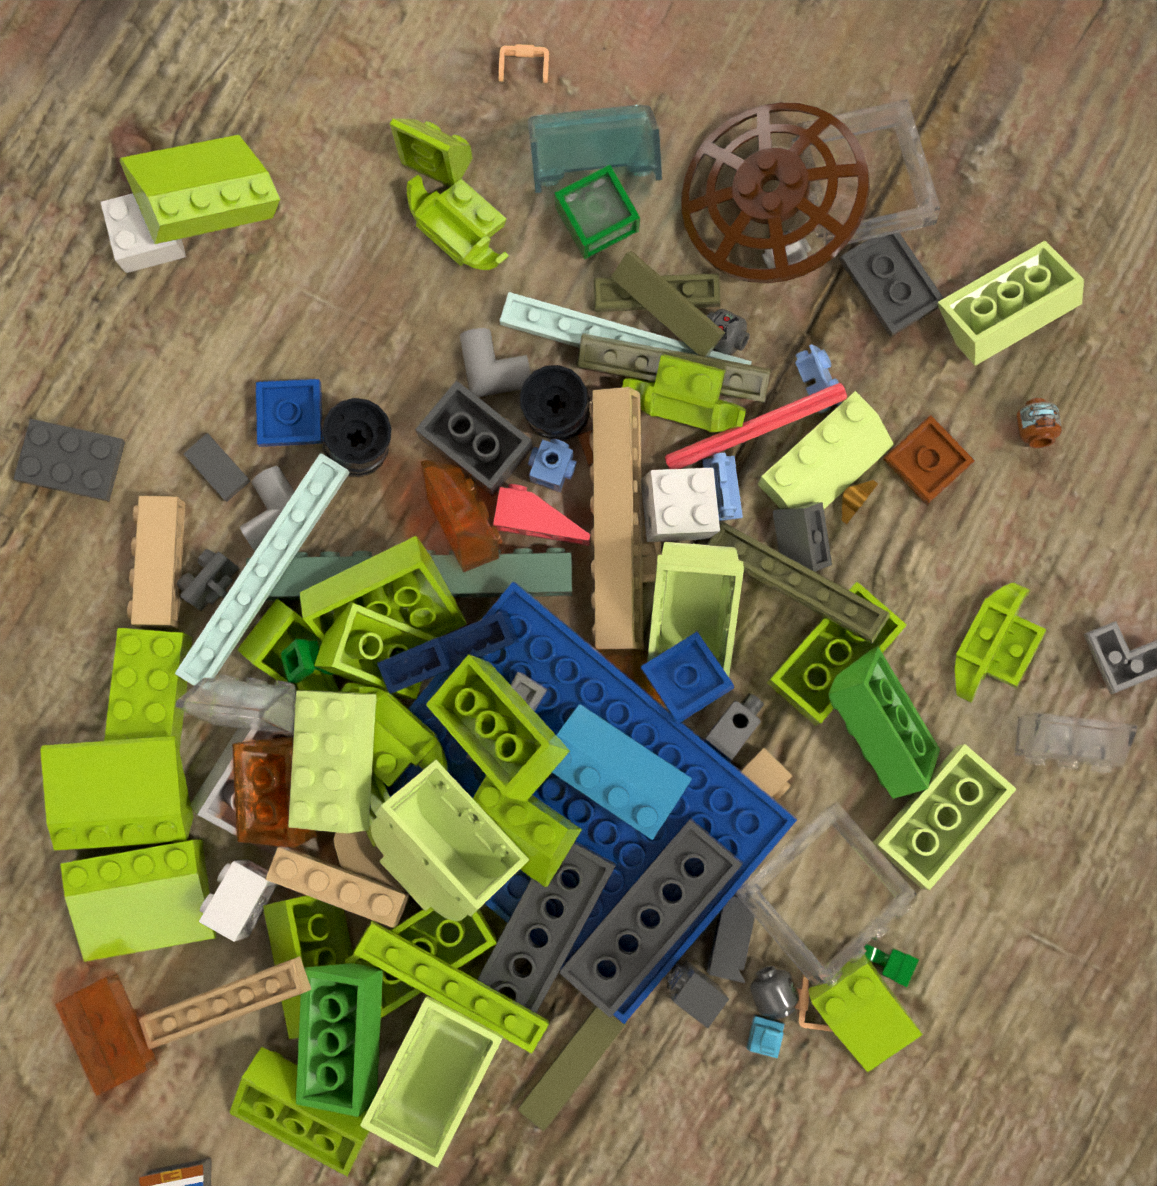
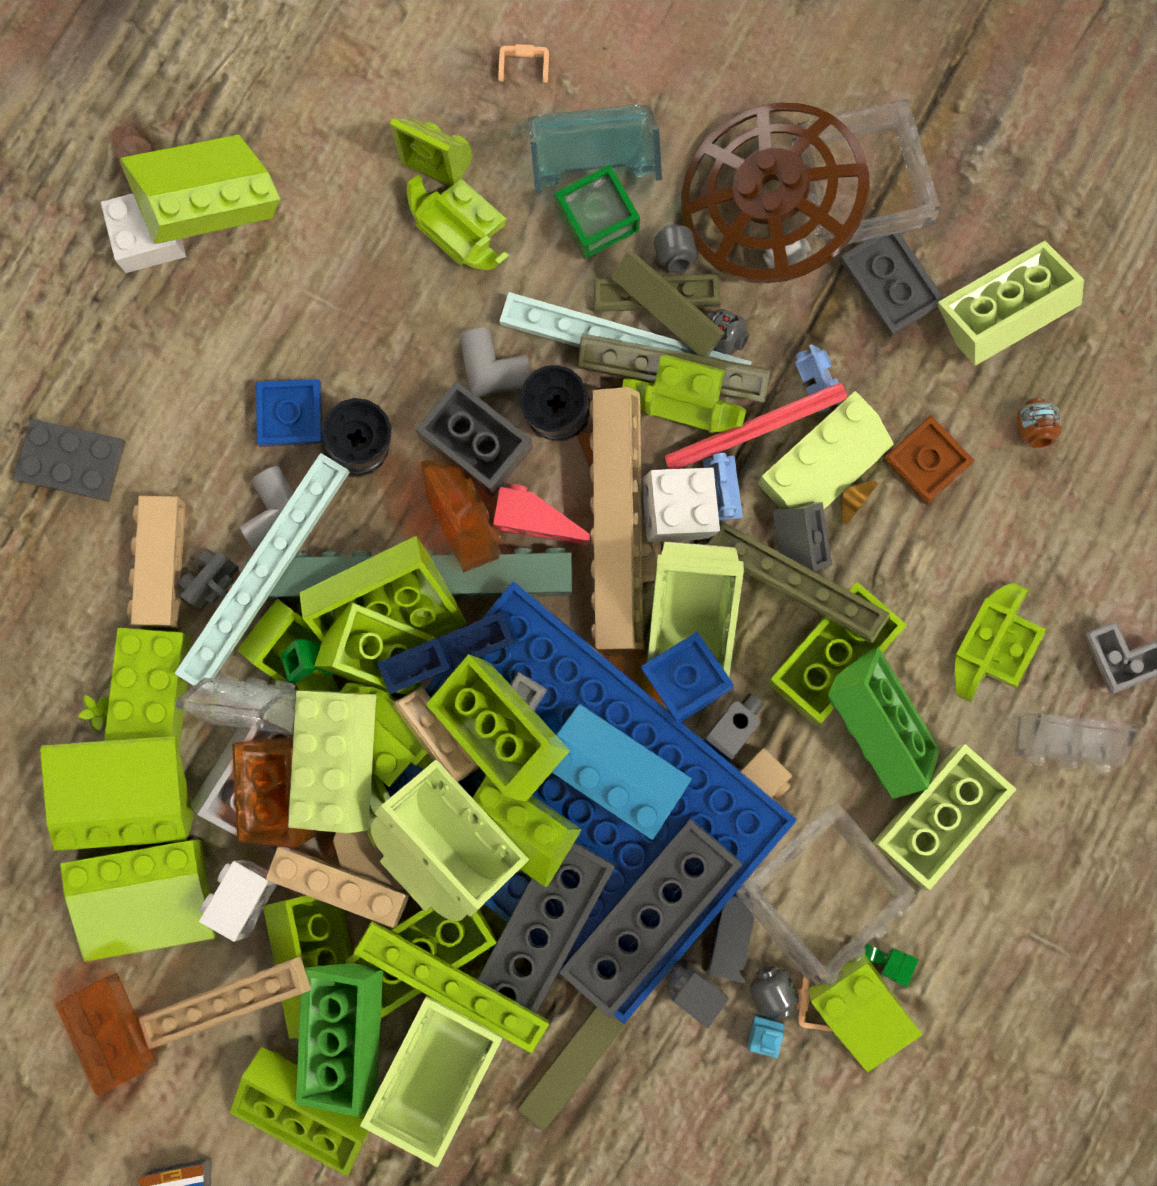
dark grey tile [183,433,250,502] -> none
medium blue brick [528,439,577,492] -> none
none -> lime plant [76,695,109,733]
none -> tan tile [393,686,479,782]
none -> dark grey head [654,224,698,273]

